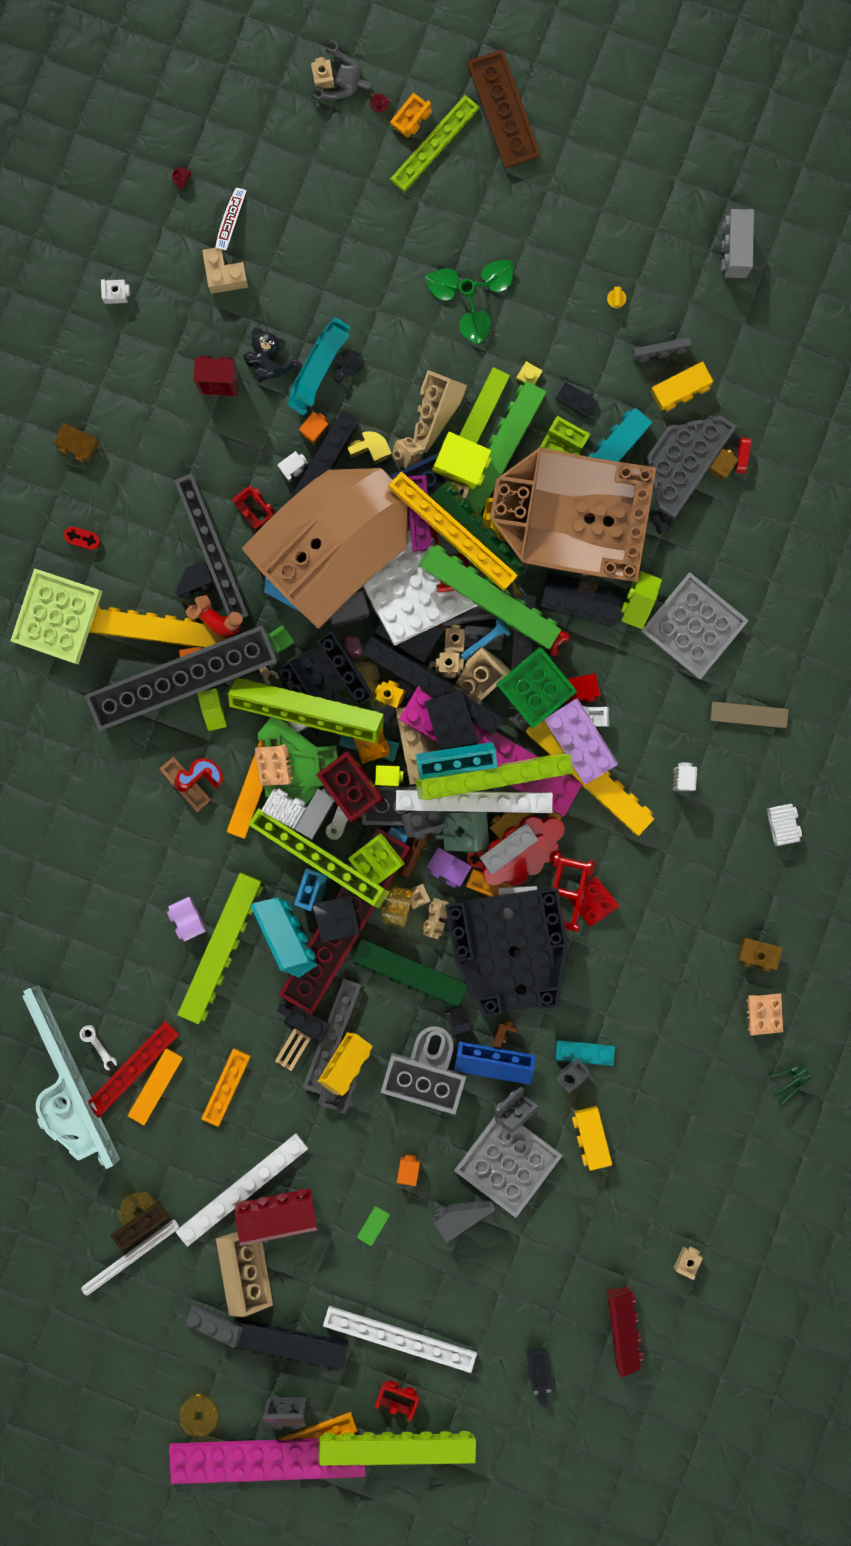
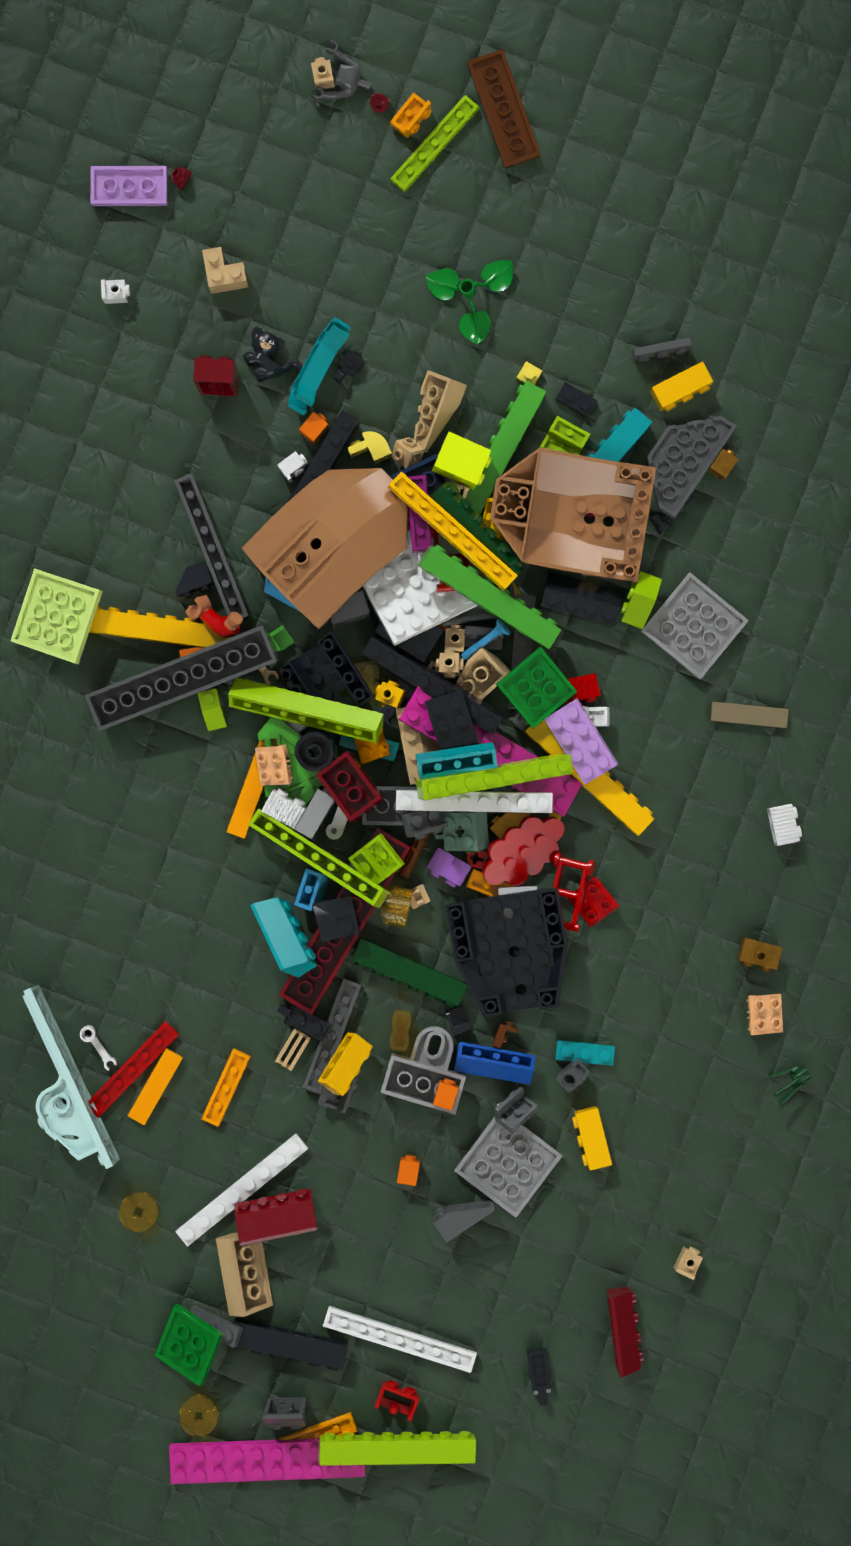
pearl gold brick [53,423,100,463] -> none
red beam [64,527,101,551] -> none
white axle [81,1220,179,1296] -> none
dark brown tile [110,1201,170,1251] -> none
medium nougat tile [159,756,212,812] -> none
lavender brick [167,897,207,941] -> none
red animal [174,758,223,792] -> none
lime brick [177,873,264,1024] -> none
sticker [215,188,246,250] -> none
red window [232,486,275,532] -> none
clear pink plate [343,636,365,661] -> none
bright green sticker [357,1206,390,1247] -> none
neon yellow brick [375,765,404,787] -> none
dark azure plate [388,826,408,843] -> none
tan hinge [423,898,450,939] -> none
lime tile [459,367,510,444] -> none
light grey plate [480,823,538,874] -> none
red arm [549,631,570,657] -> none
yellow plate [607,287,626,309] -> none
white brick [672,763,697,791] -> none
light grey brick [721,209,754,278] -> none
red beam [735,437,751,474] -> none
none -> lavender plate [90,166,168,206]
none -> green plate [154,1304,224,1387]
none -> black brick [294,730,336,772]
none -> clear yellow brick [390,1009,411,1051]
none -> orange brick [433,1078,459,1111]

